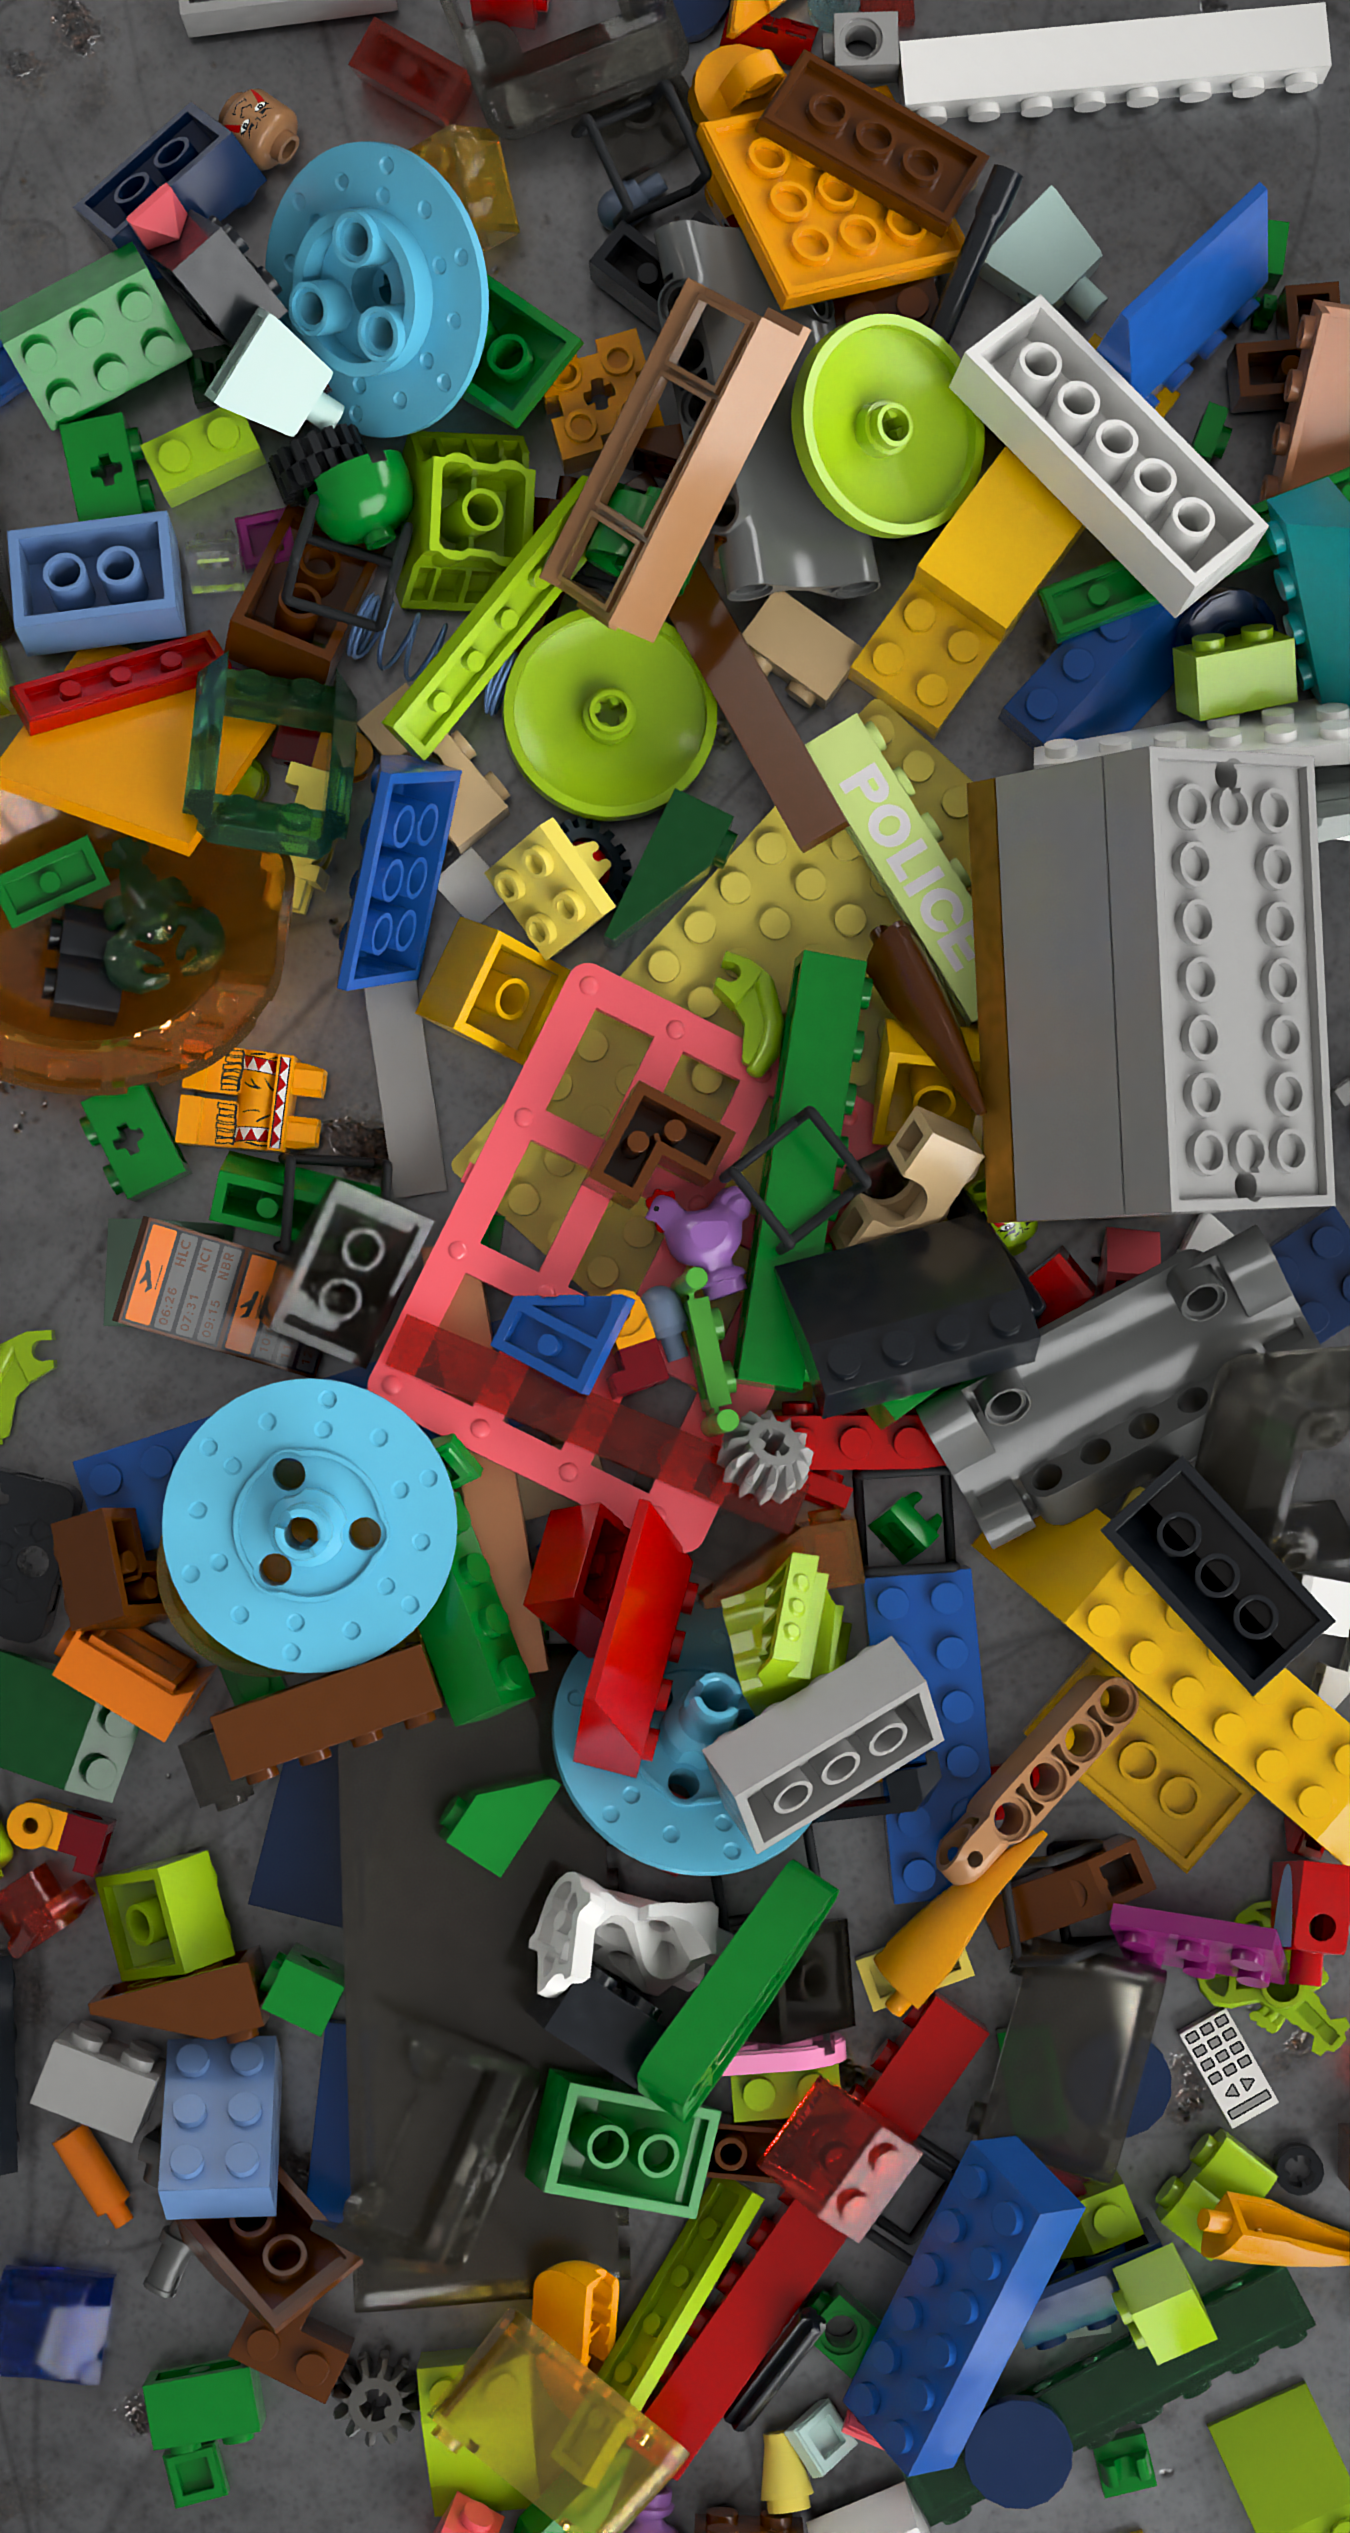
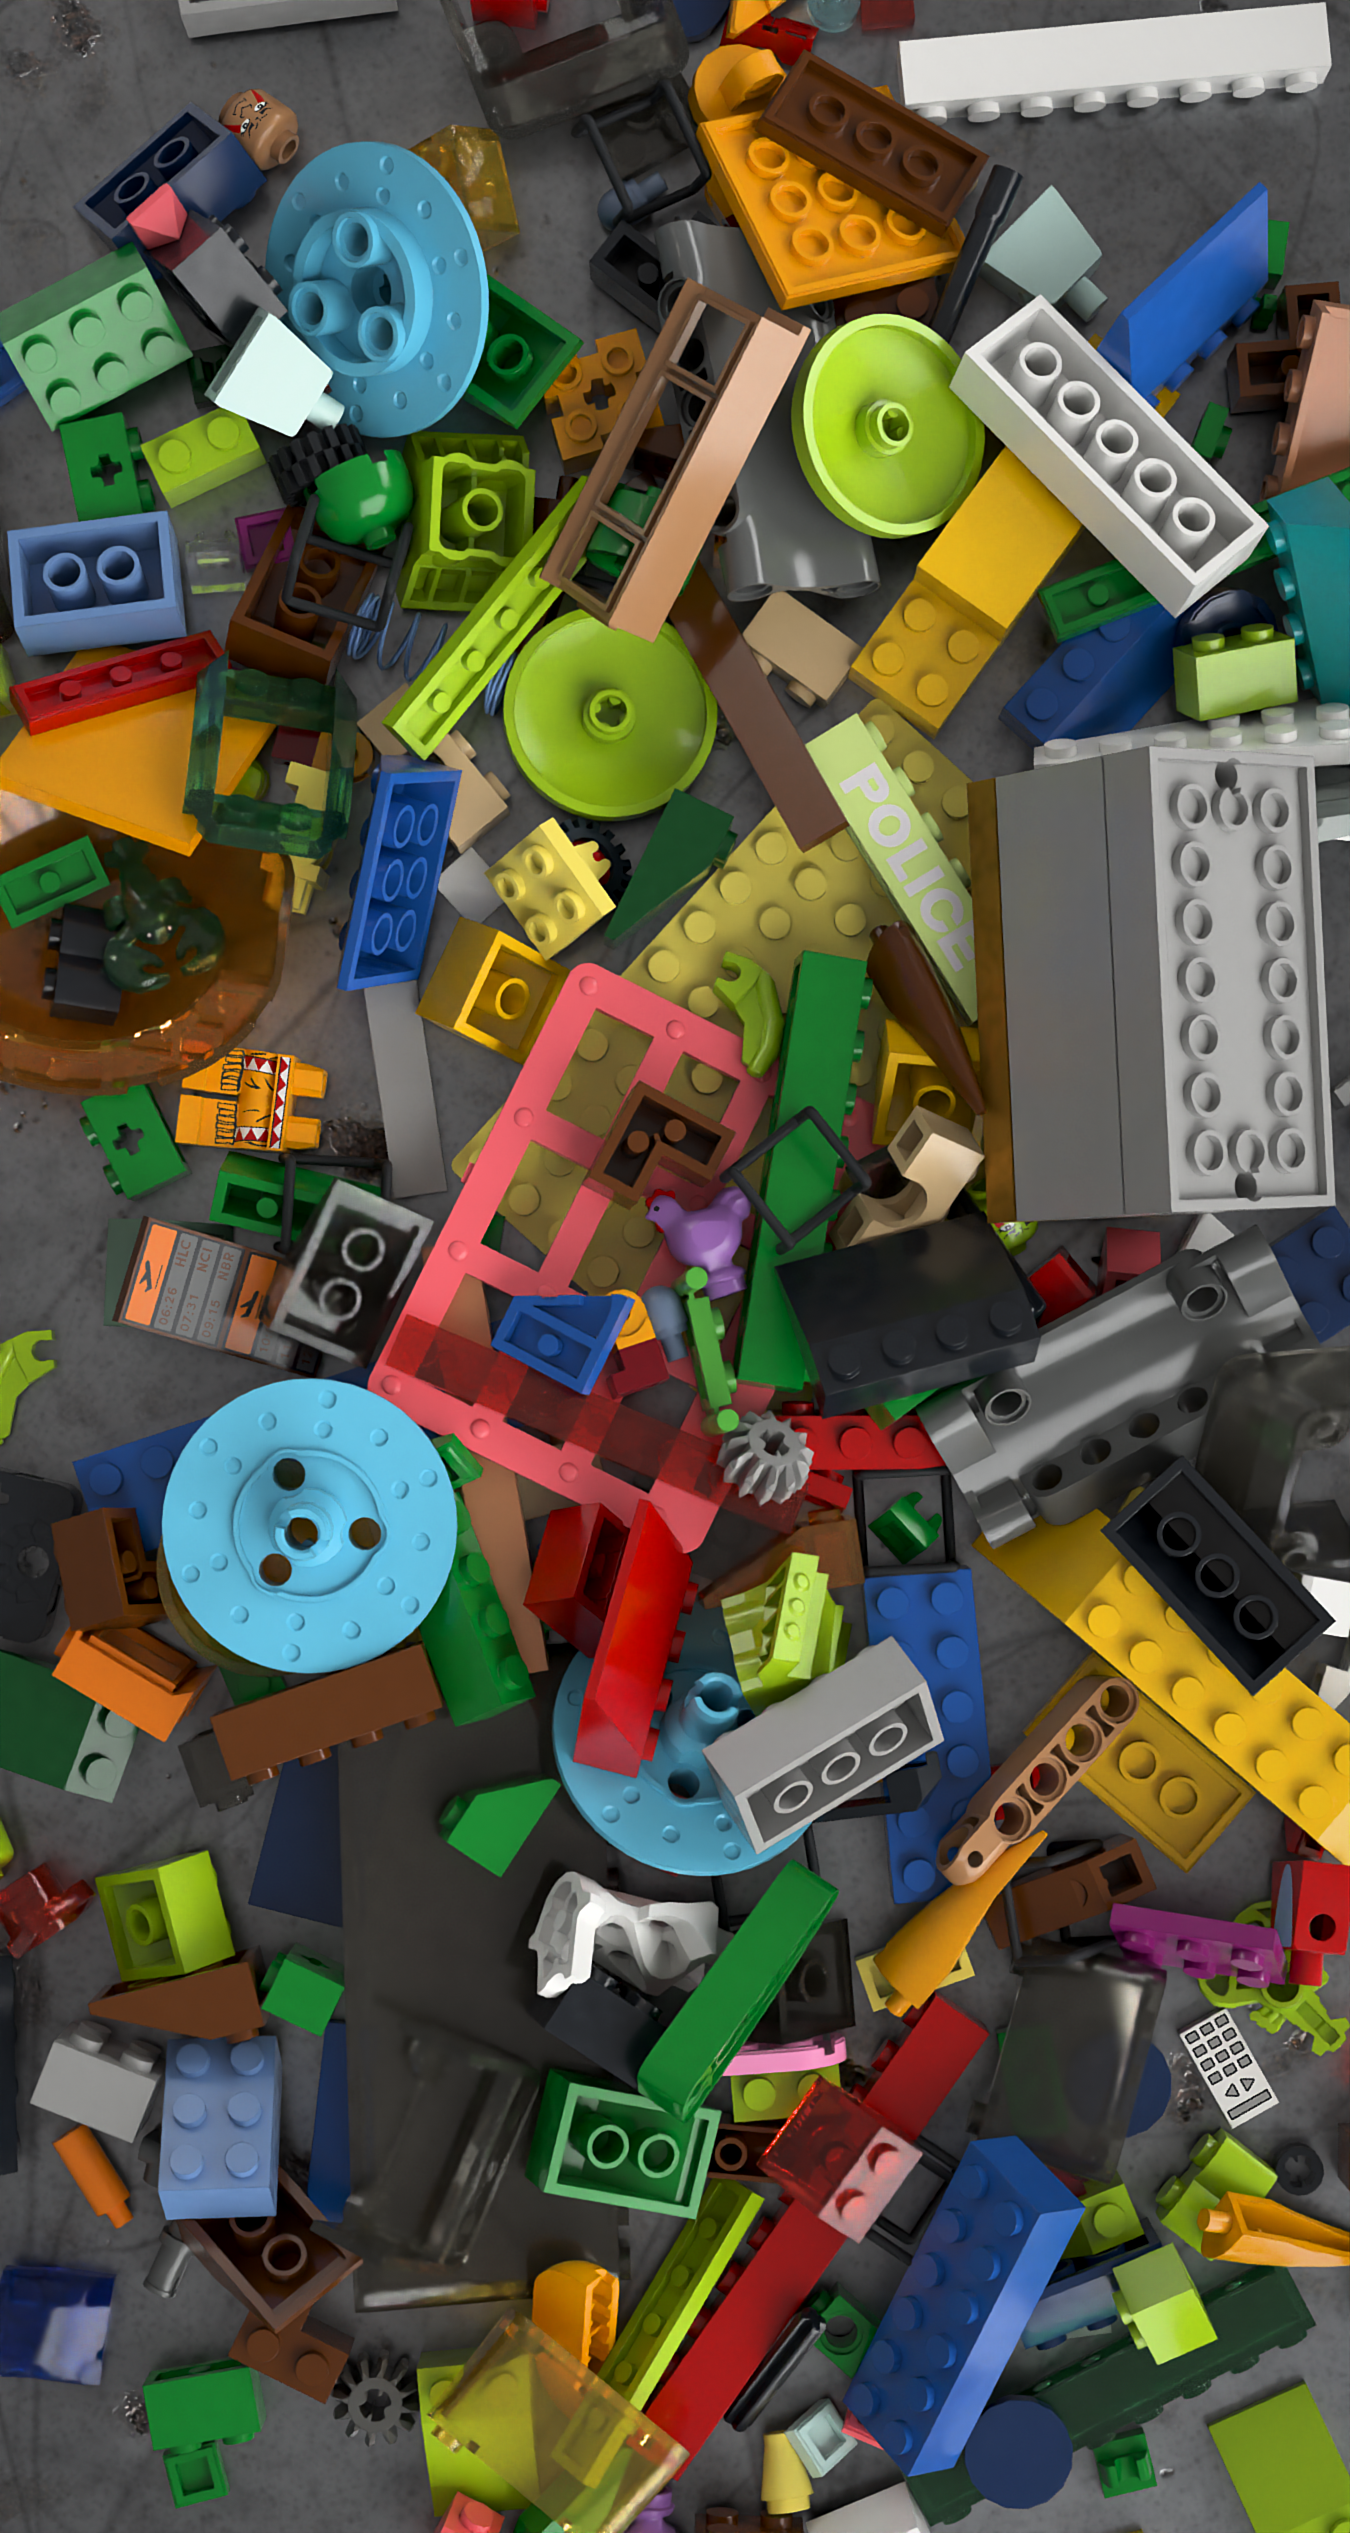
leg [7,1798,117,1877] -> none
clear red brick [348,16,477,132] -> none
light grey brick [822,11,899,84] -> none

